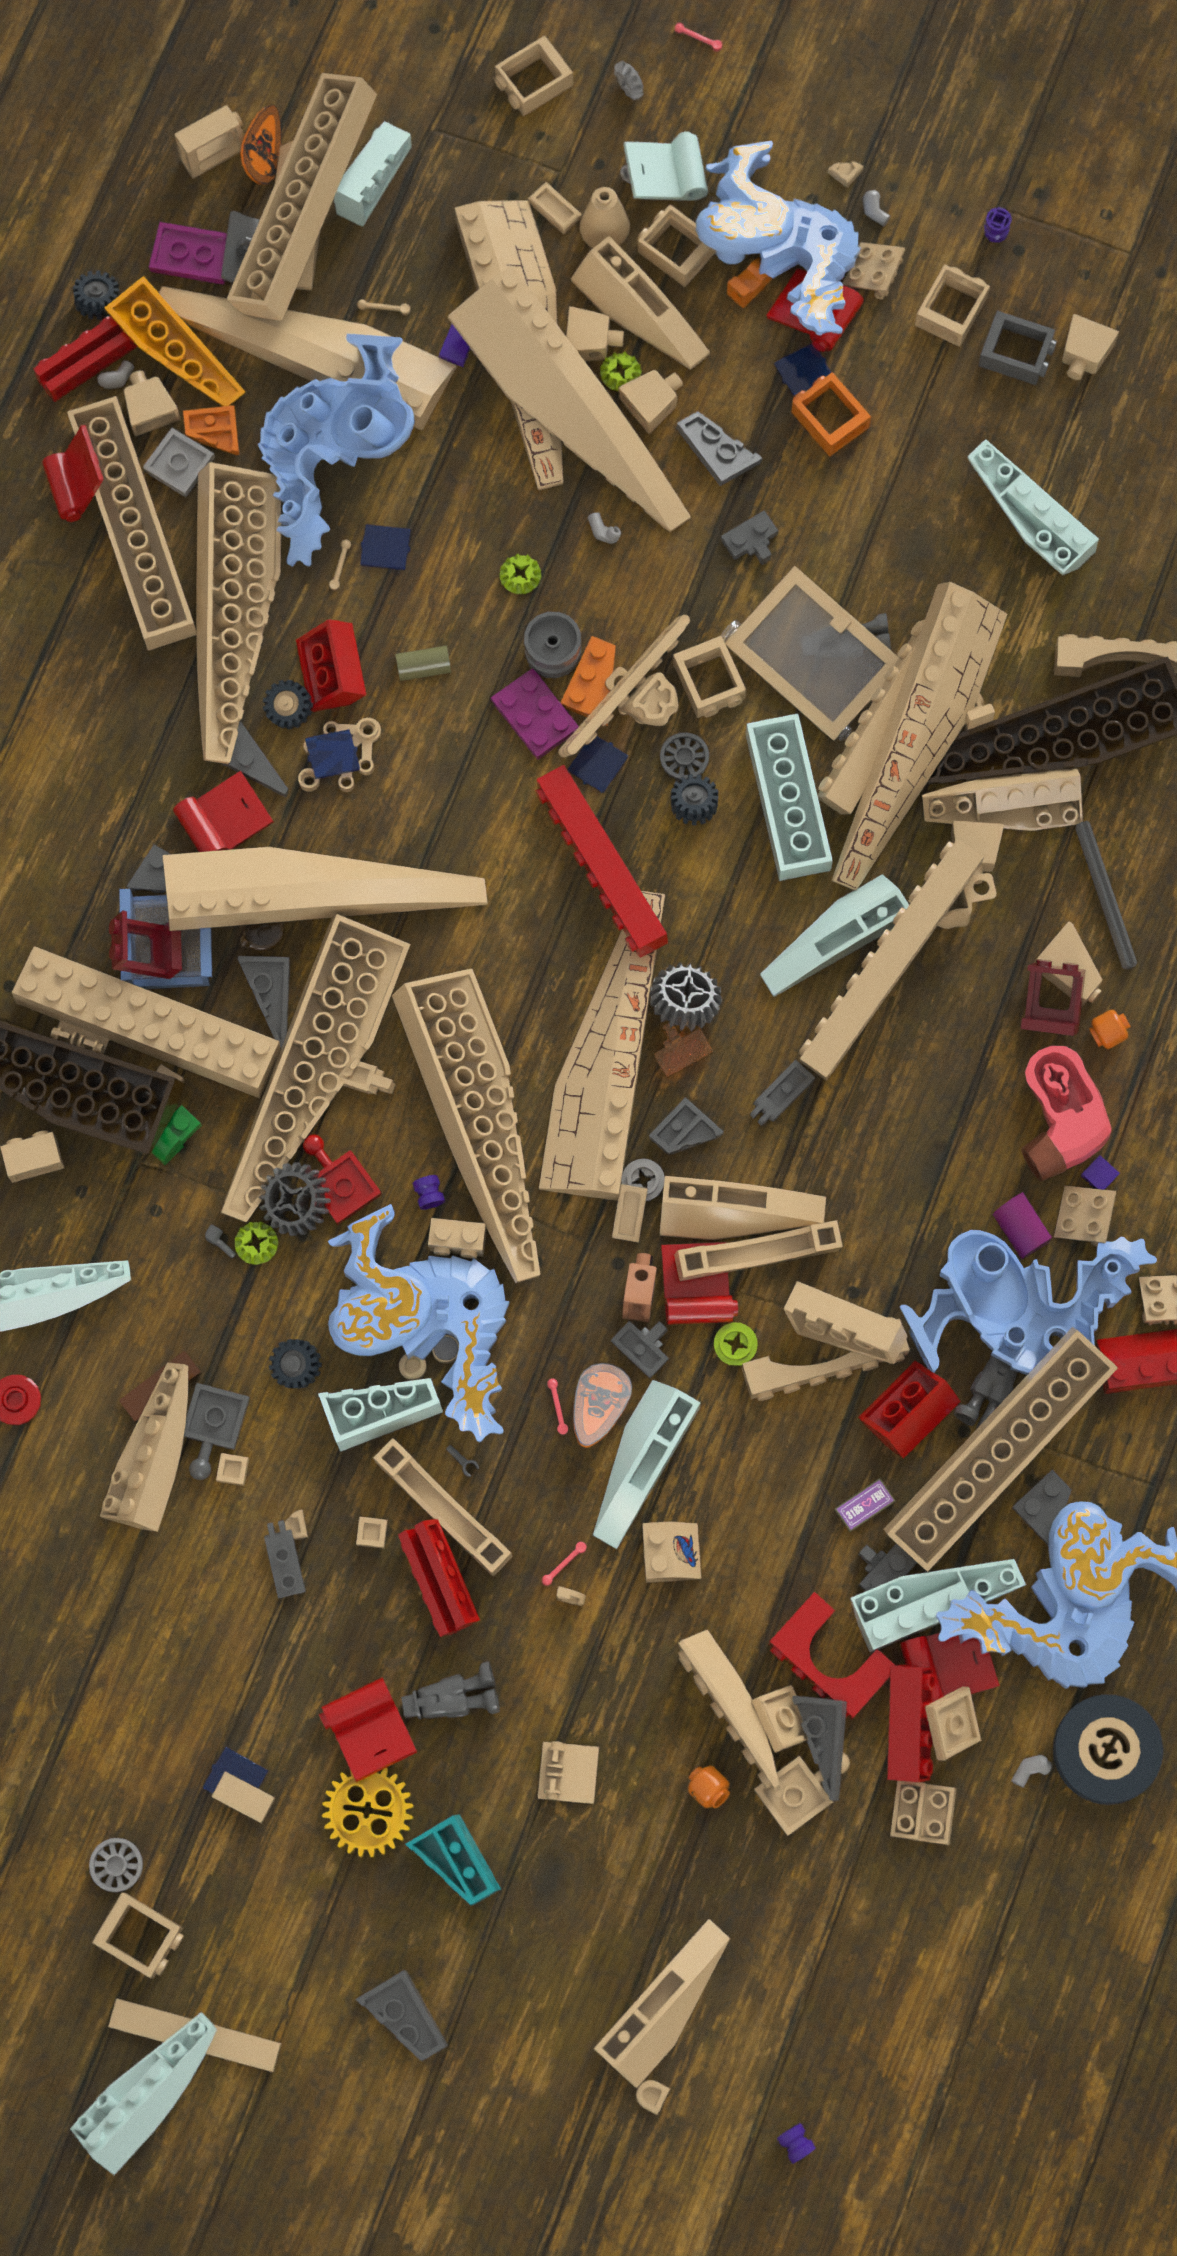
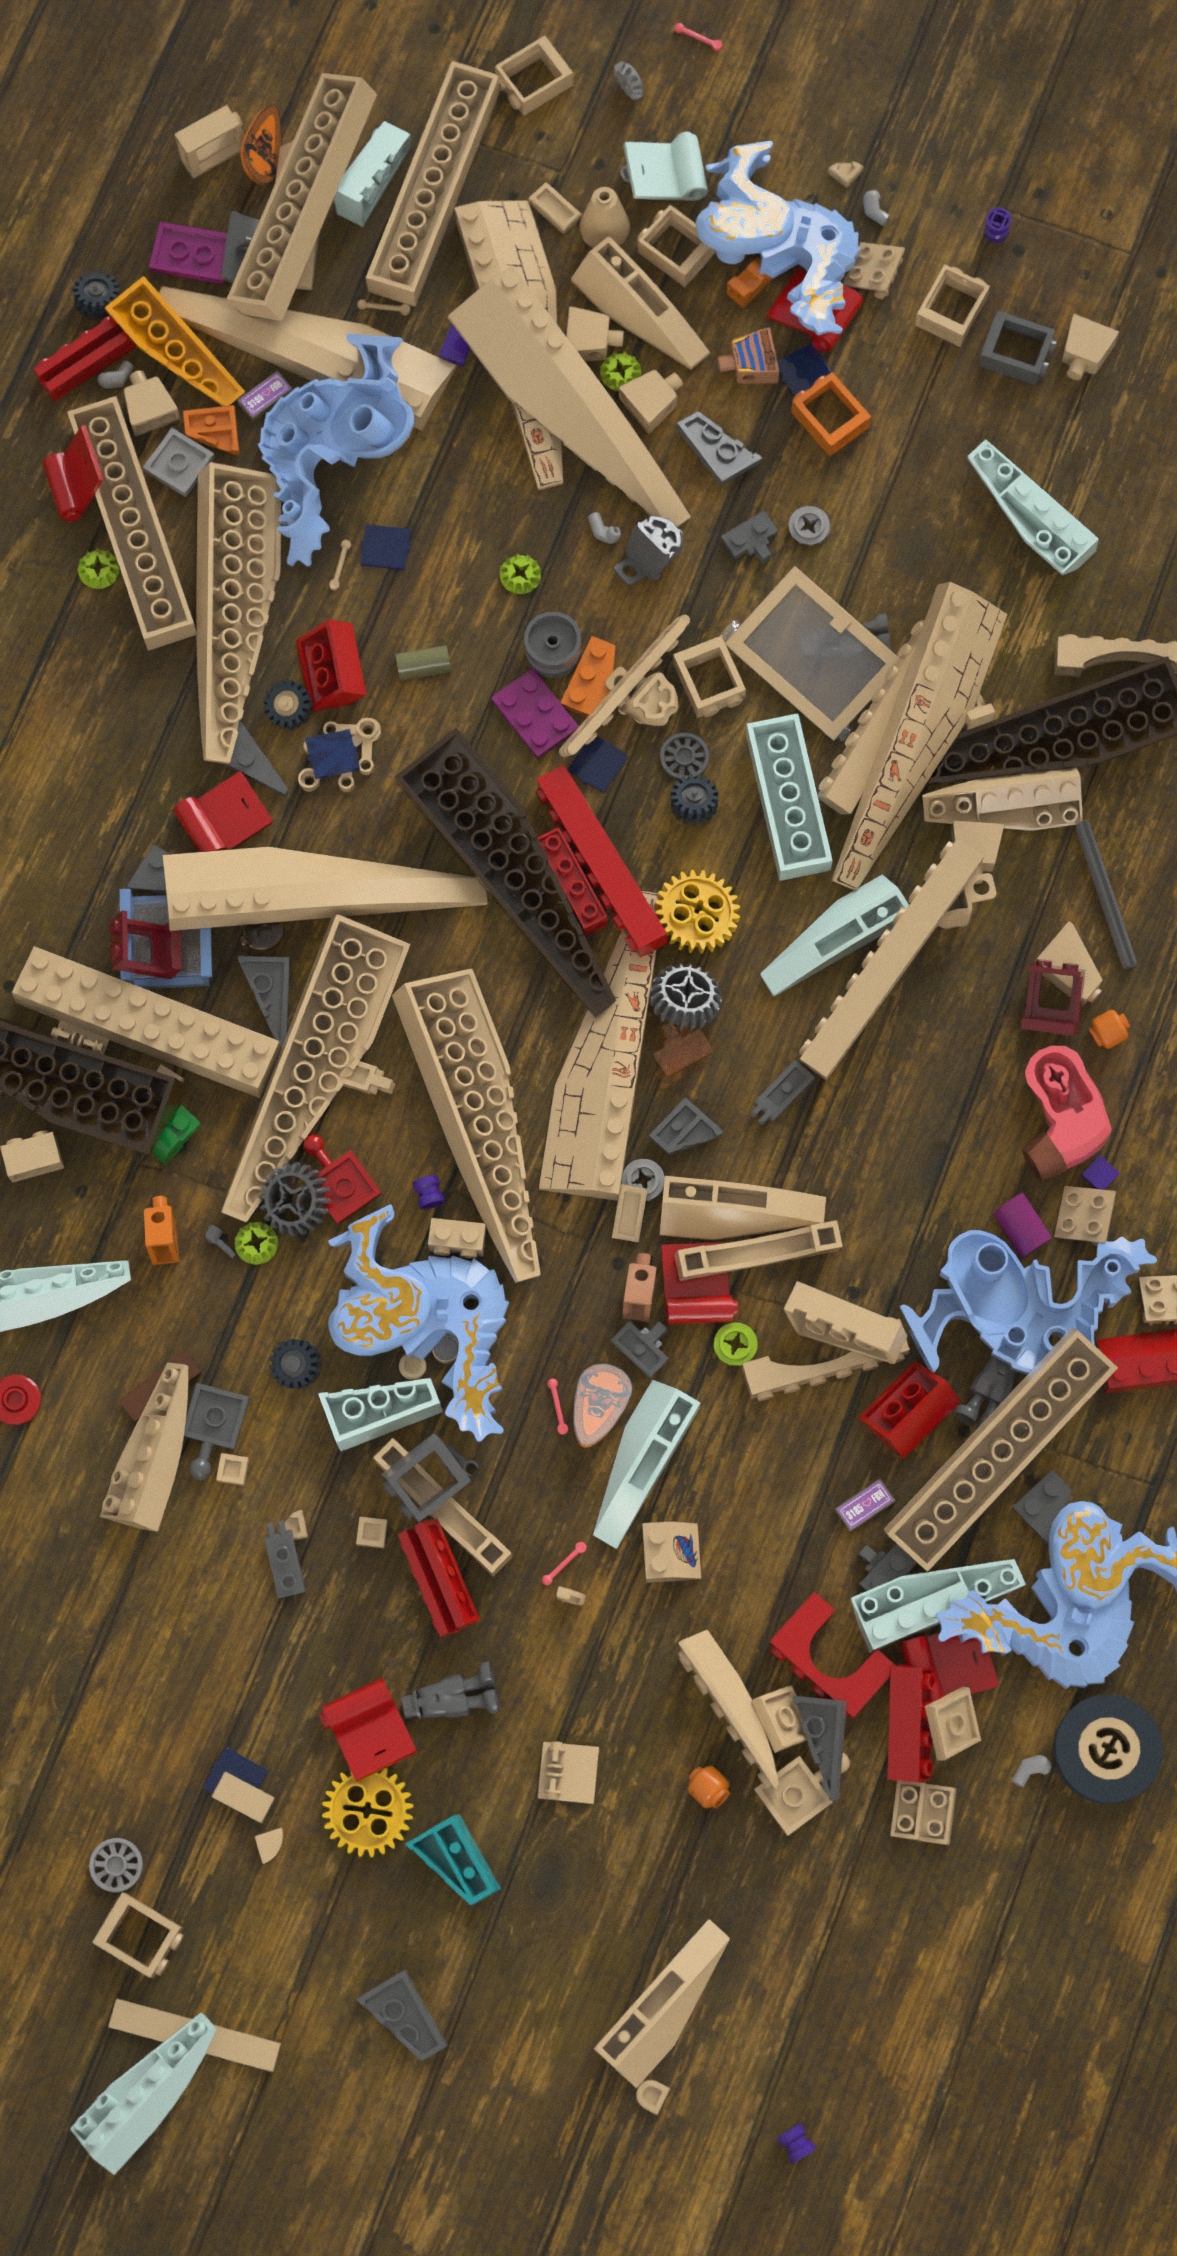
none -> lime gear [77,548,119,589]
none -> orange torso [144,1196,180,1265]
none -> tile [237,371,293,422]
none -> tan tile [254,1828,284,1864]
none -> tan brick [366,61,500,307]
none -> dark grey window [381,1434,471,1522]
none -> dark brown wedge [395,728,616,1018]
none -> red brick [538,827,608,937]
none -> dark grey piece [614,516,684,585]
none -> yellow gear [654,870,740,954]
none -> nougat torso [718,328,779,384]
none -> light grey gear [788,506,830,547]

